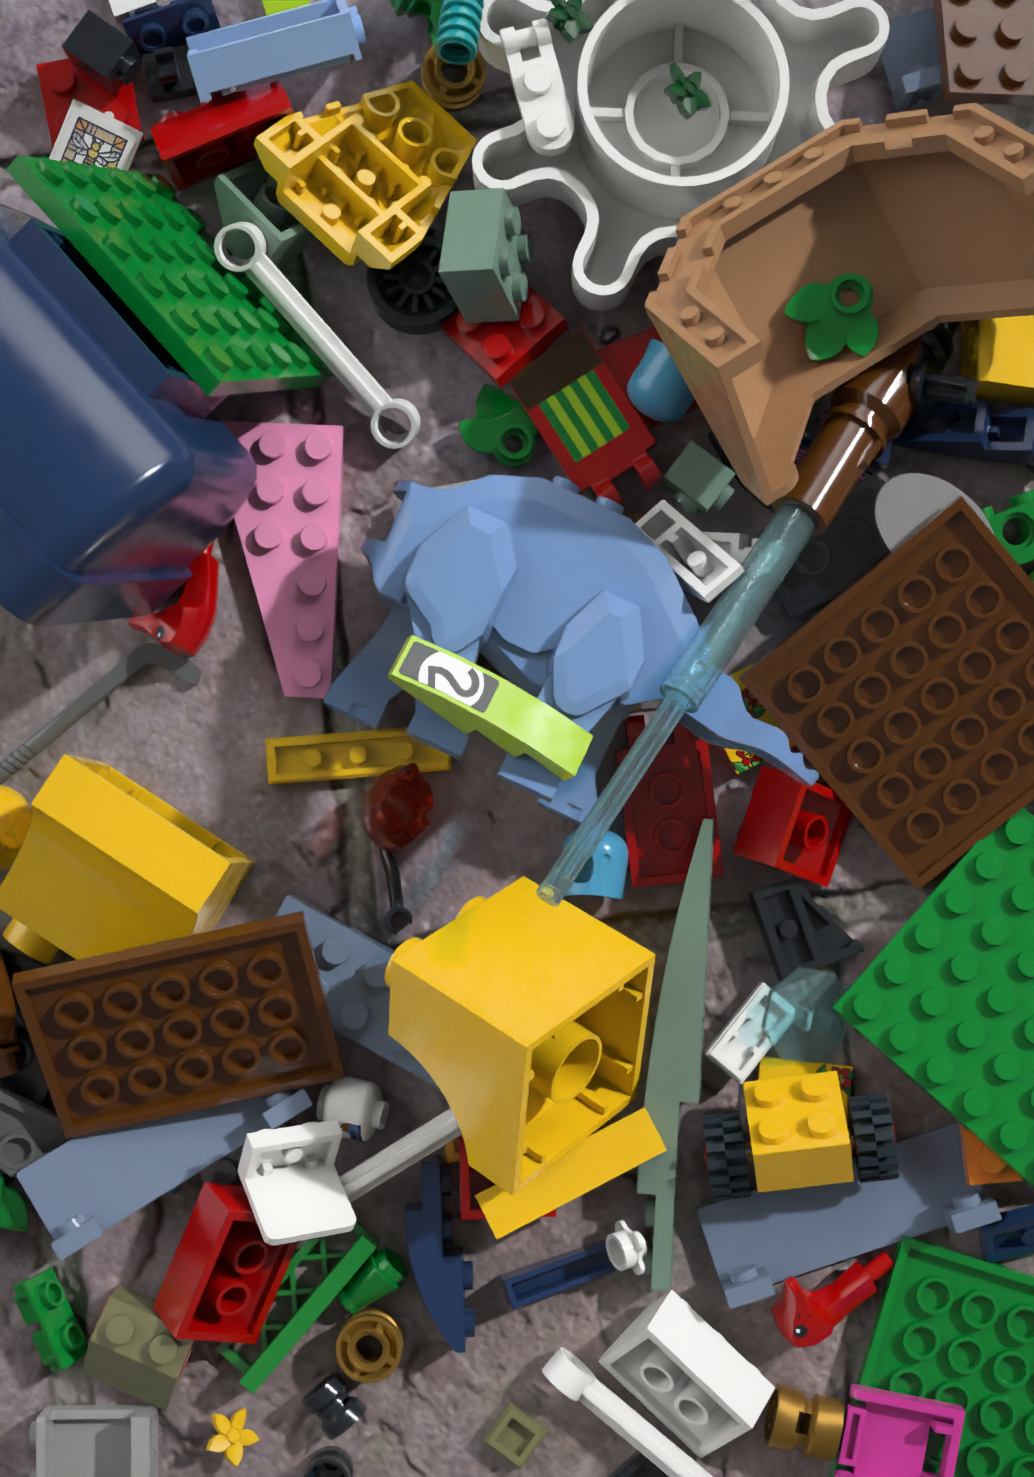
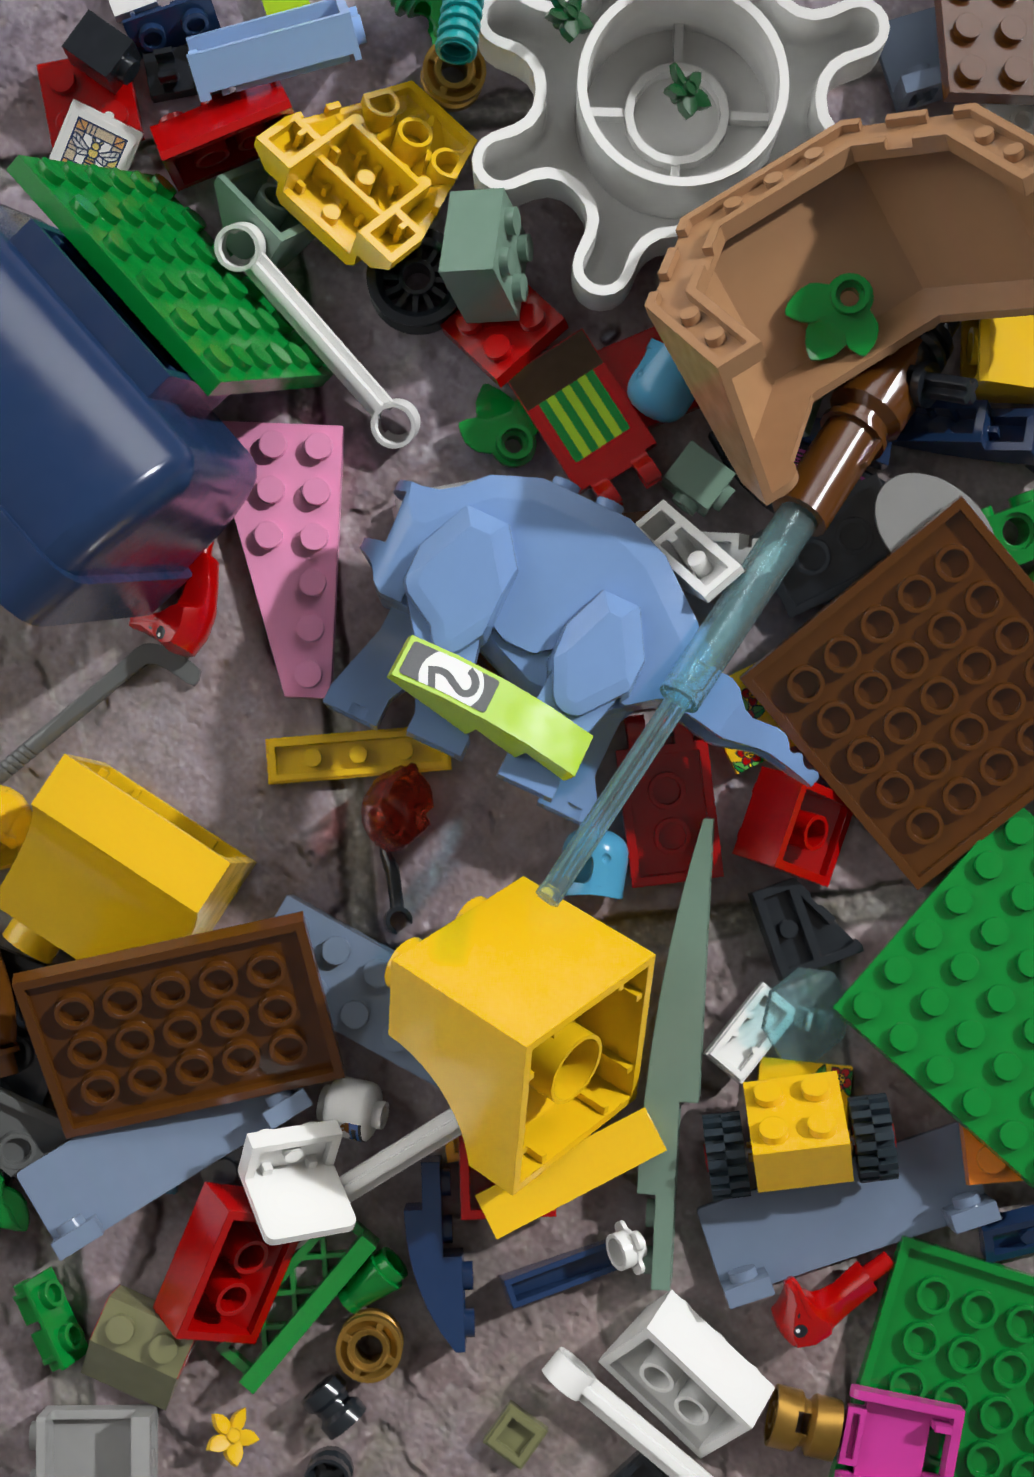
white plate [499,18,574,156] -> none

